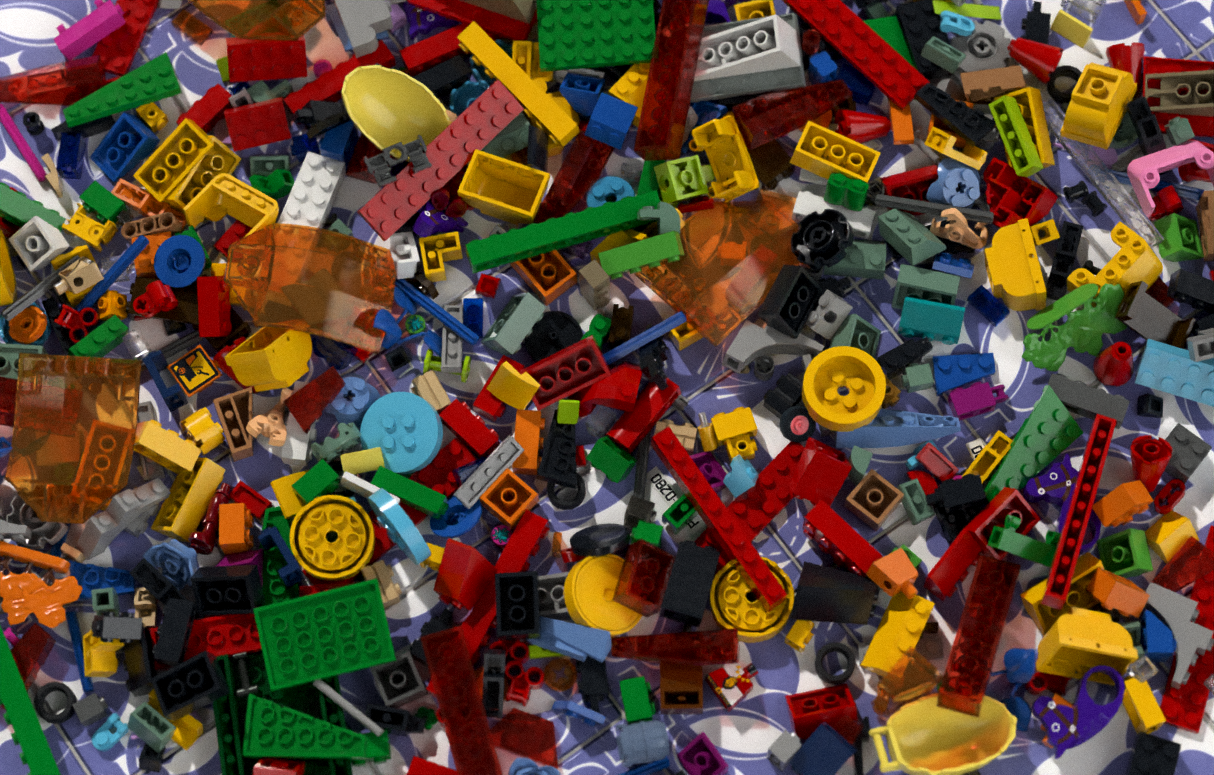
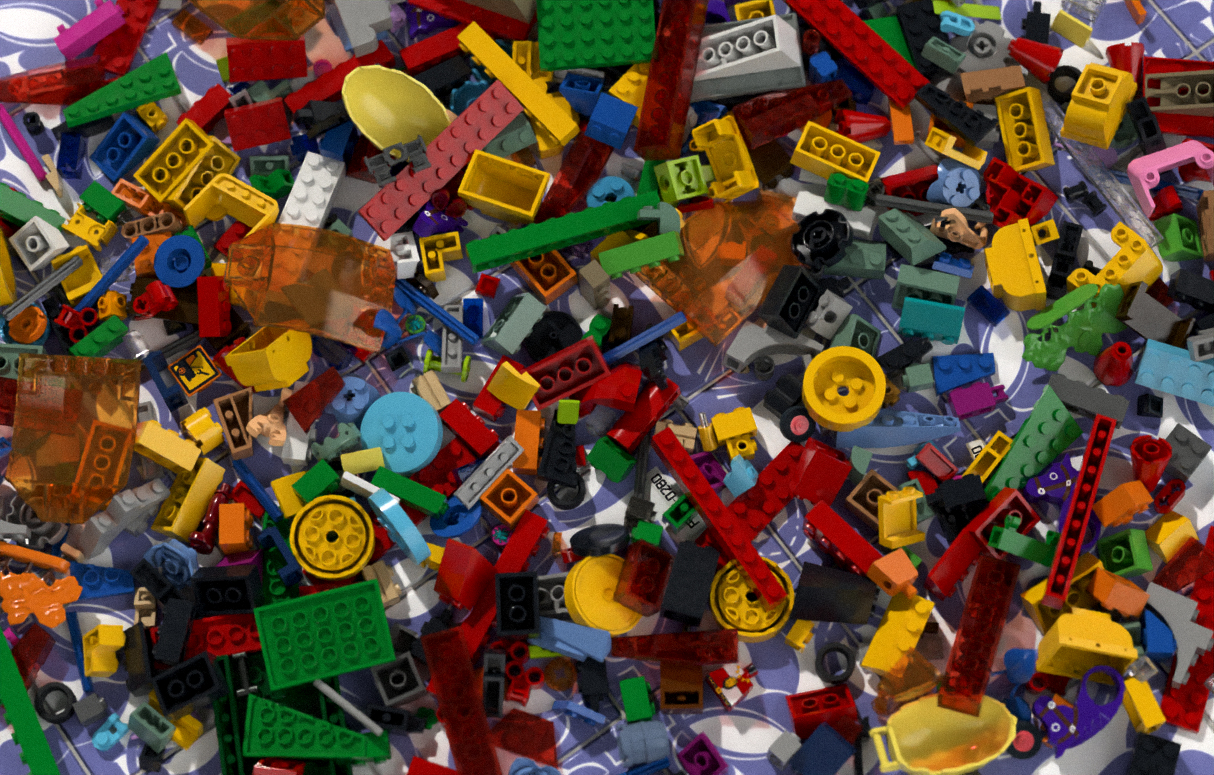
tan torso [53,256,104,295] -> none
sand green brick [91,587,120,616] -> none
black brick [91,612,142,643] -> none
black slope [527,126,549,172] -> none
lime brick [988,95,1044,177] -> none
sand green brick [1164,116,1195,145] -> none
none -> blue axle [232,459,284,522]
none -> dark grey panel [390,622,419,653]
none -> yellow panel [878,487,925,549]
none -> black wheel [1006,721,1042,760]

